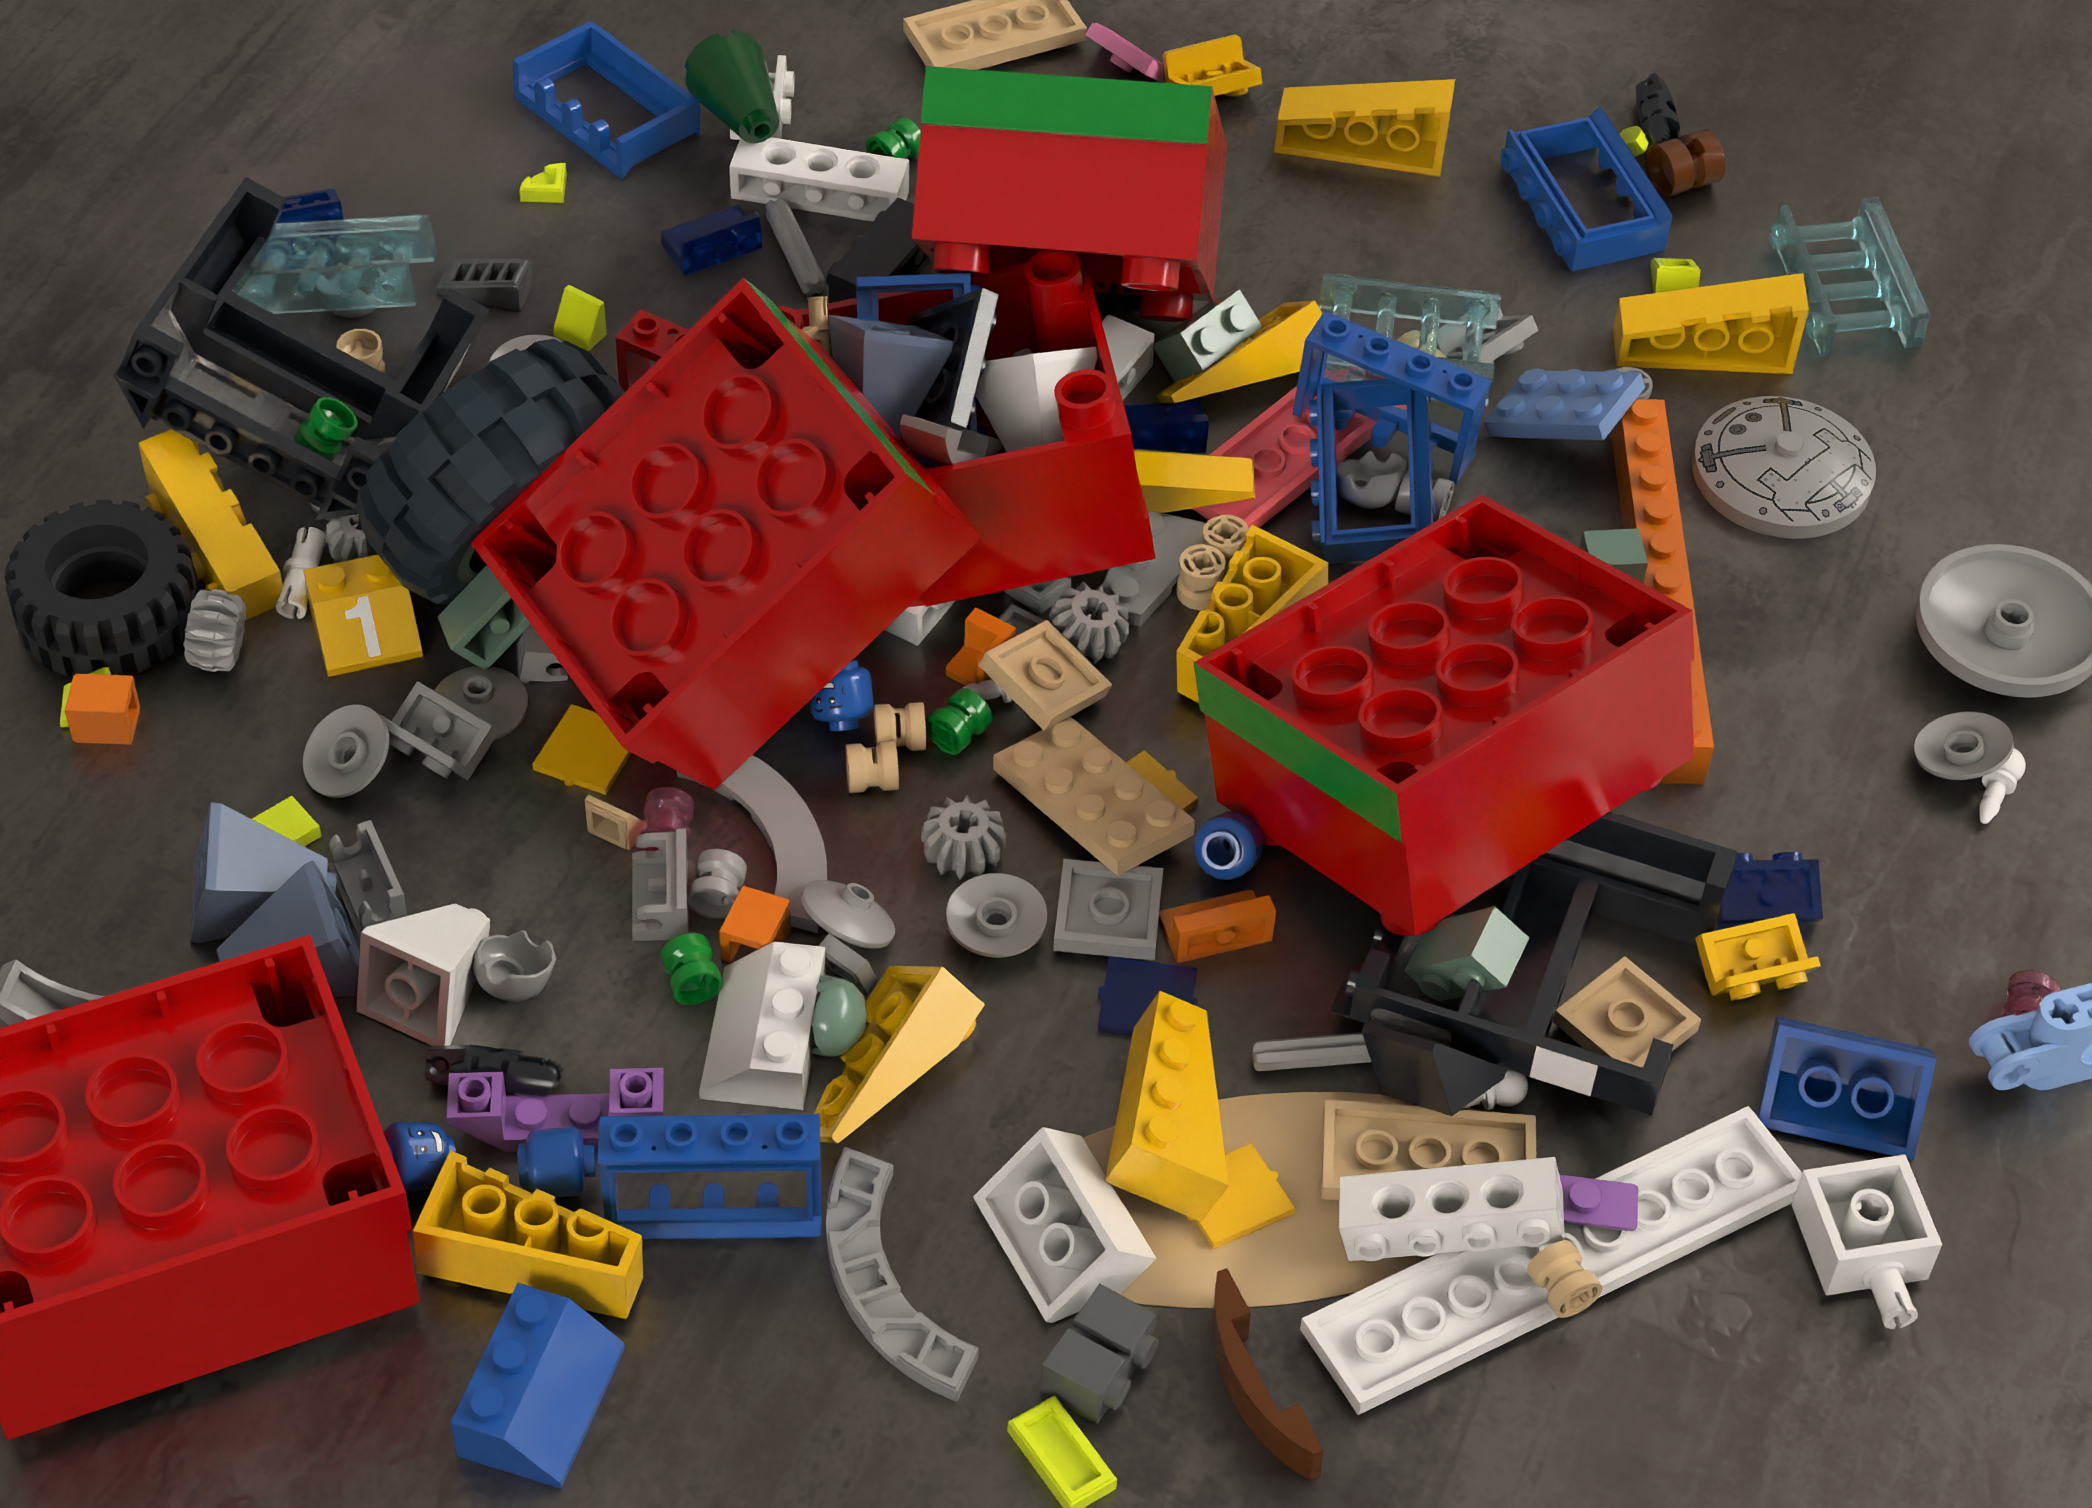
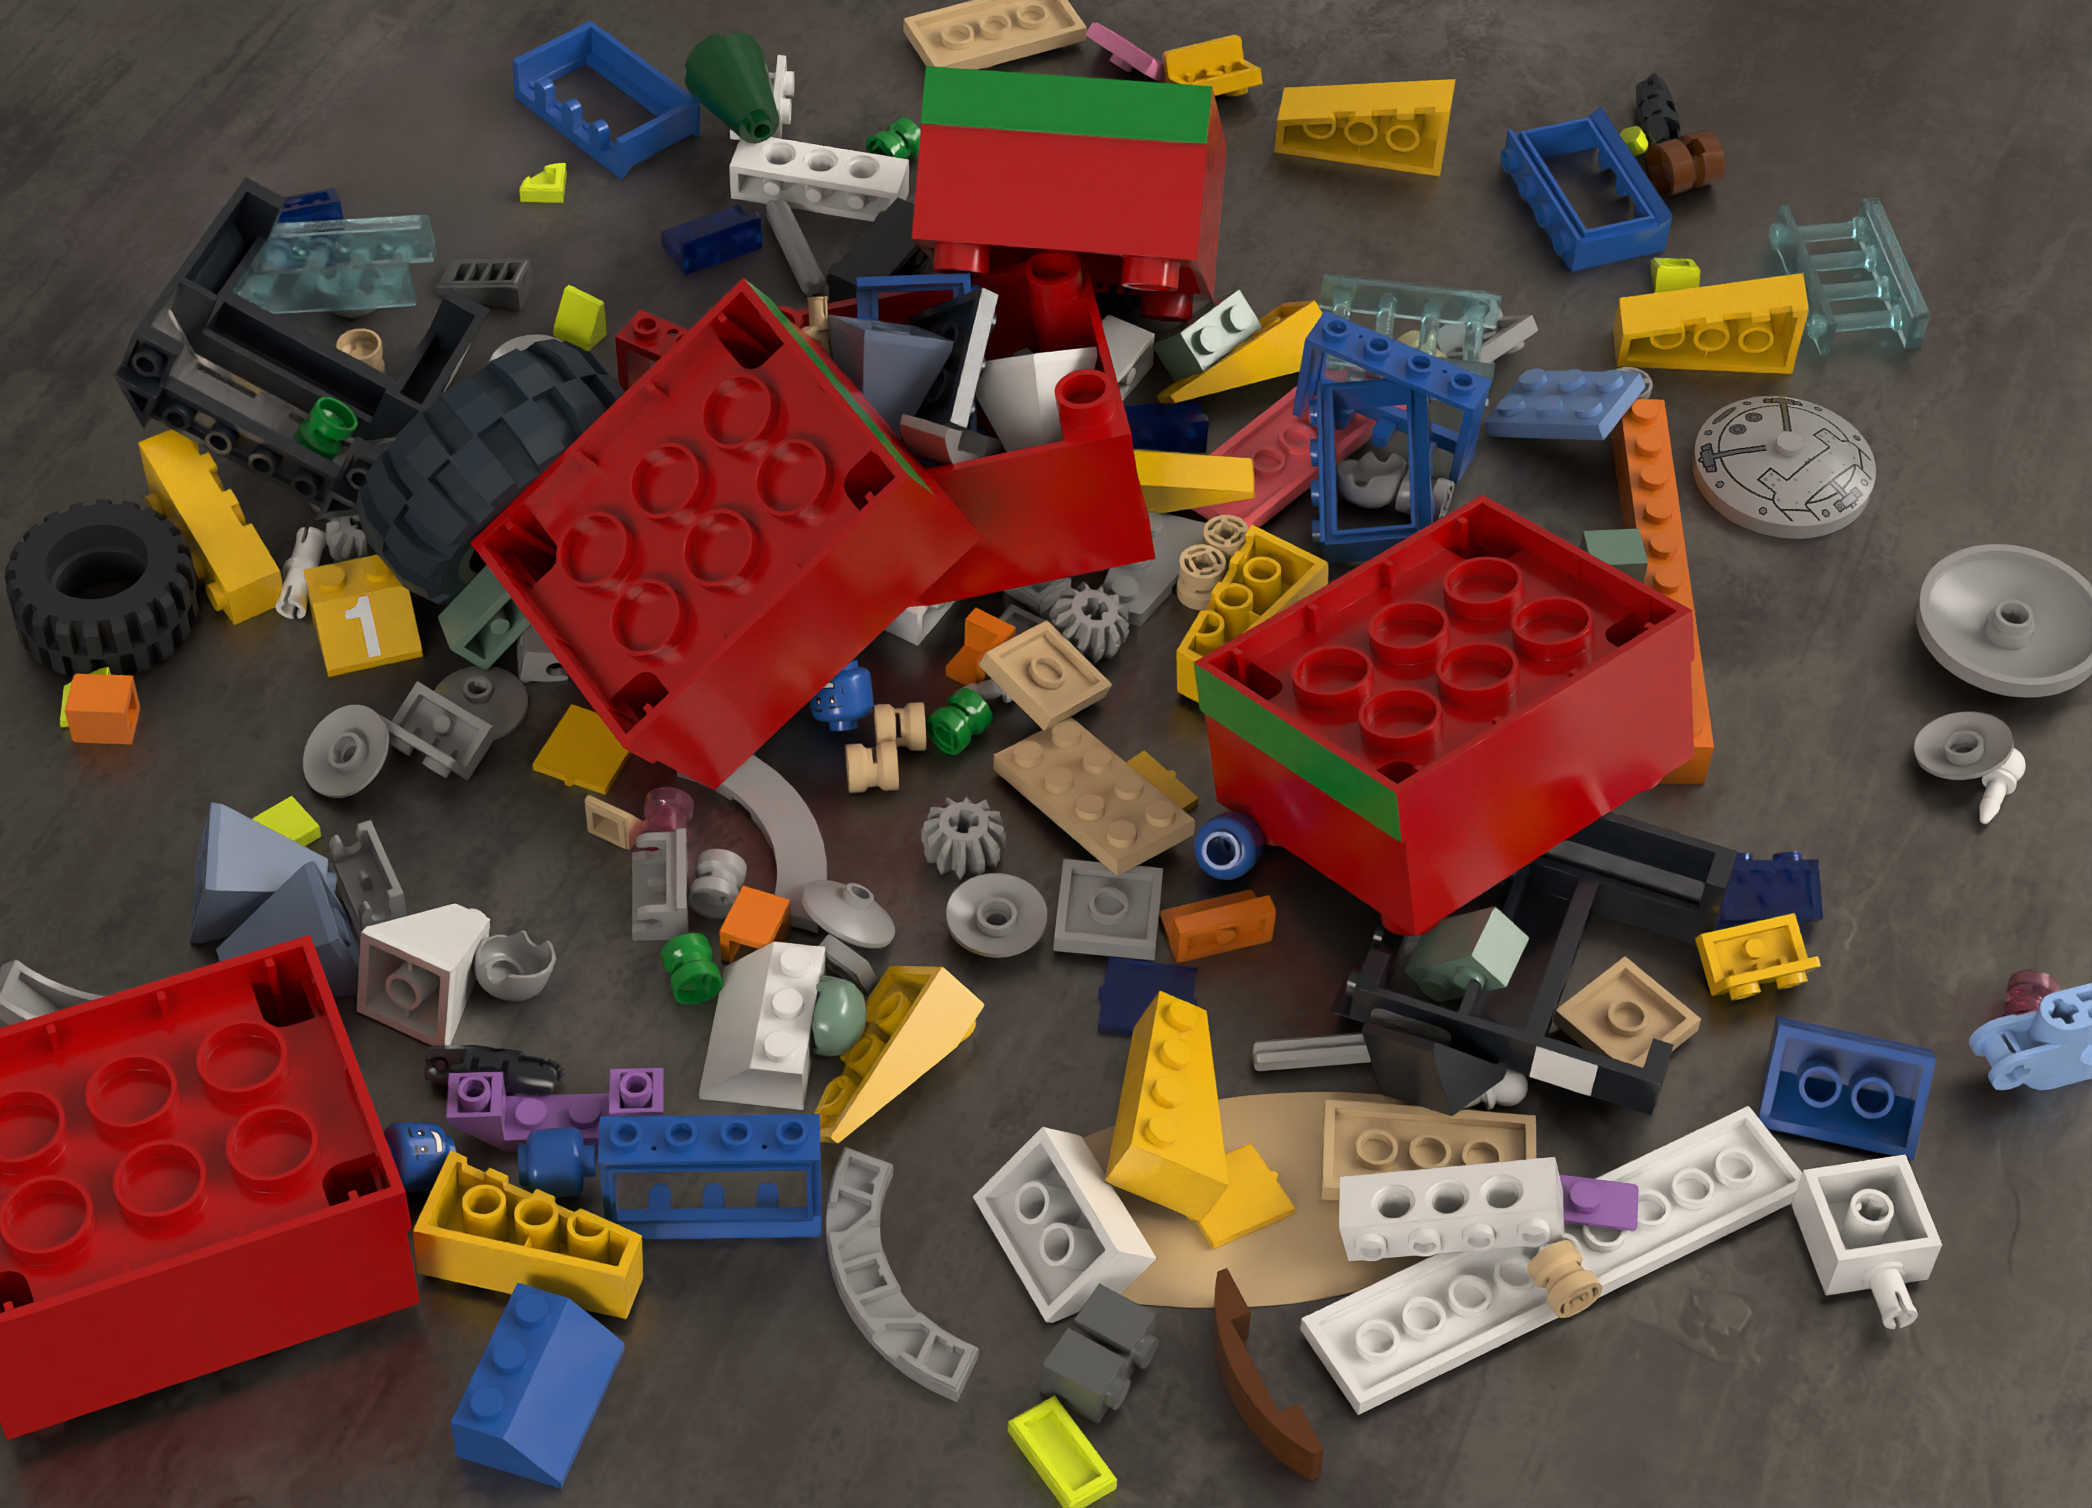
light grey gear [183,589,247,672] -> none

